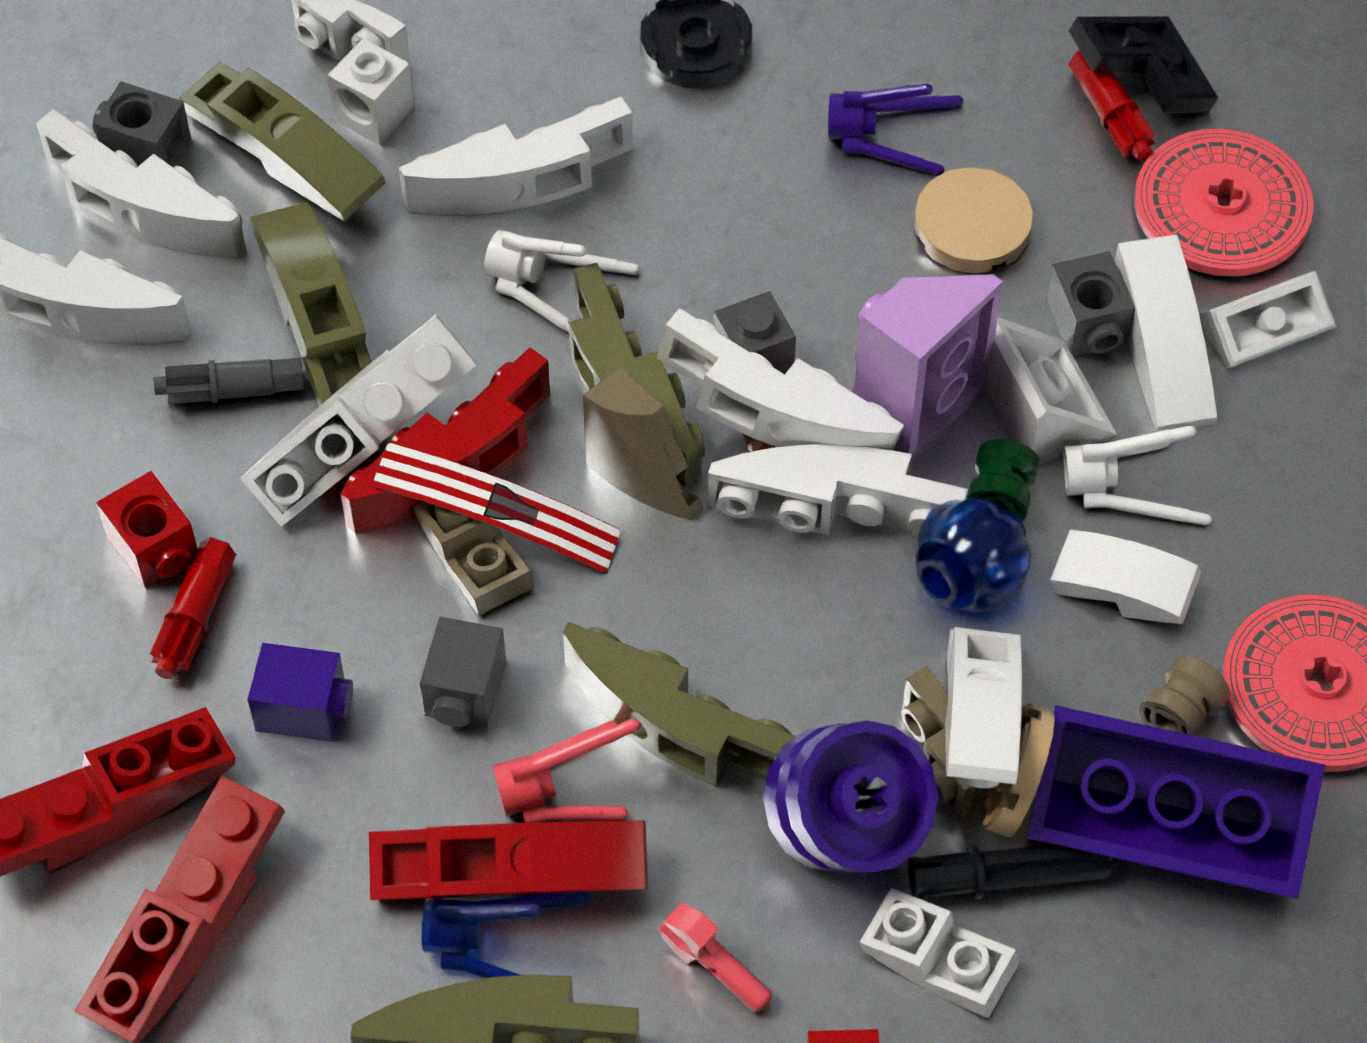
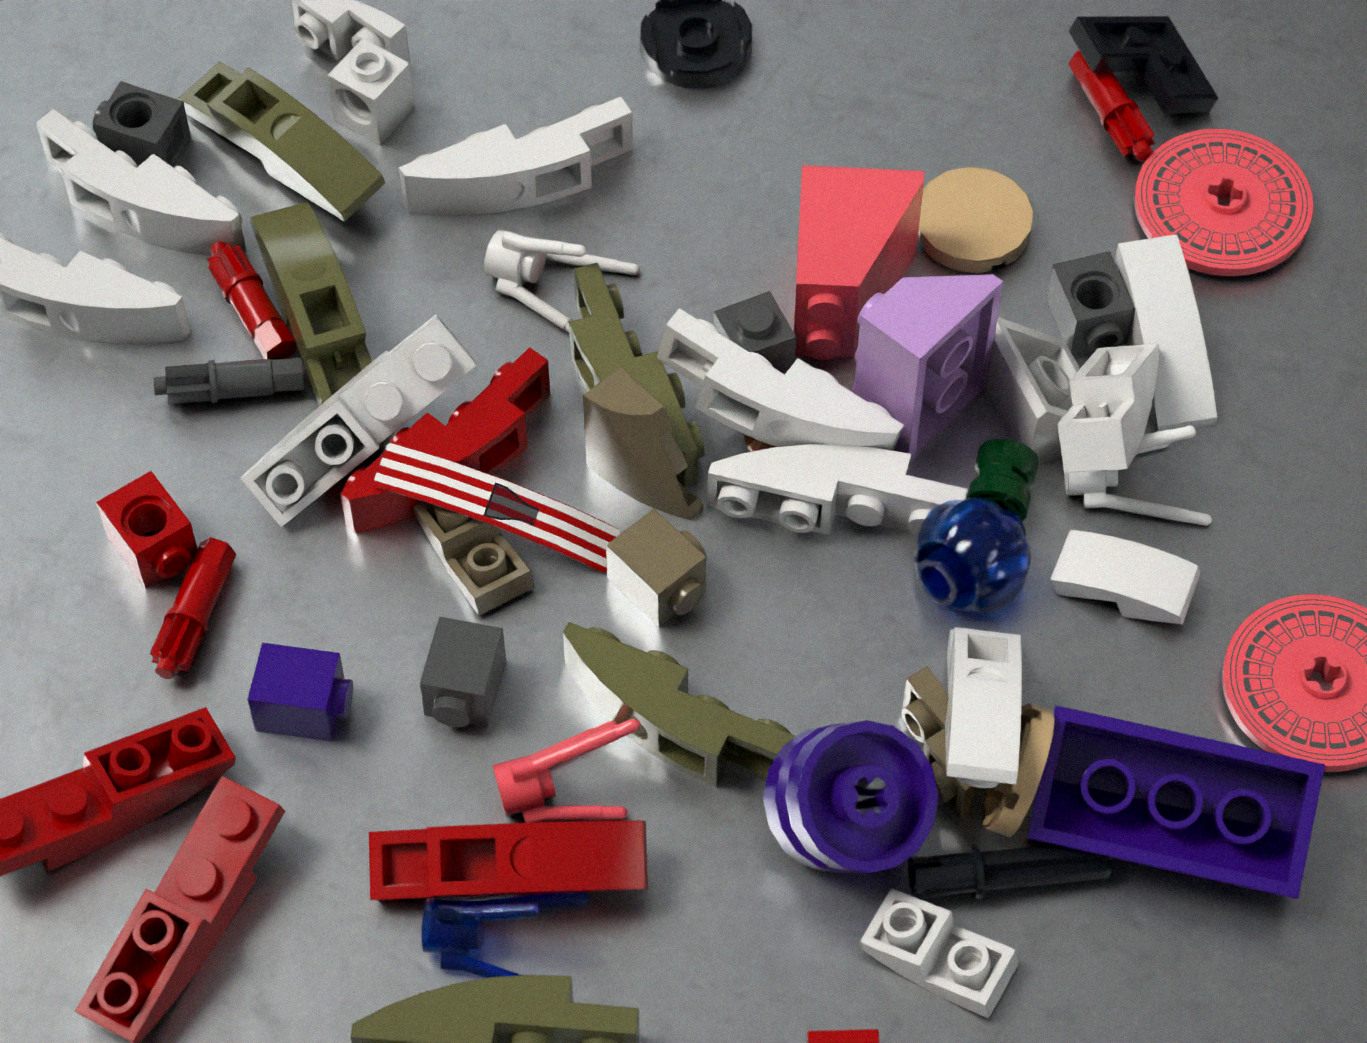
coral bar [658,903,772,1012] -> none
dark purple plant [828,83,963,176] -> none
dark tan wheel [1139,656,1231,737] -> none
white slope [1199,271,1336,368] -> none
none -> red piece [206,241,296,360]
none -> dark tan brick [606,509,707,627]
none -> coral slope [794,165,924,360]
none -> white slope [1057,344,1160,473]

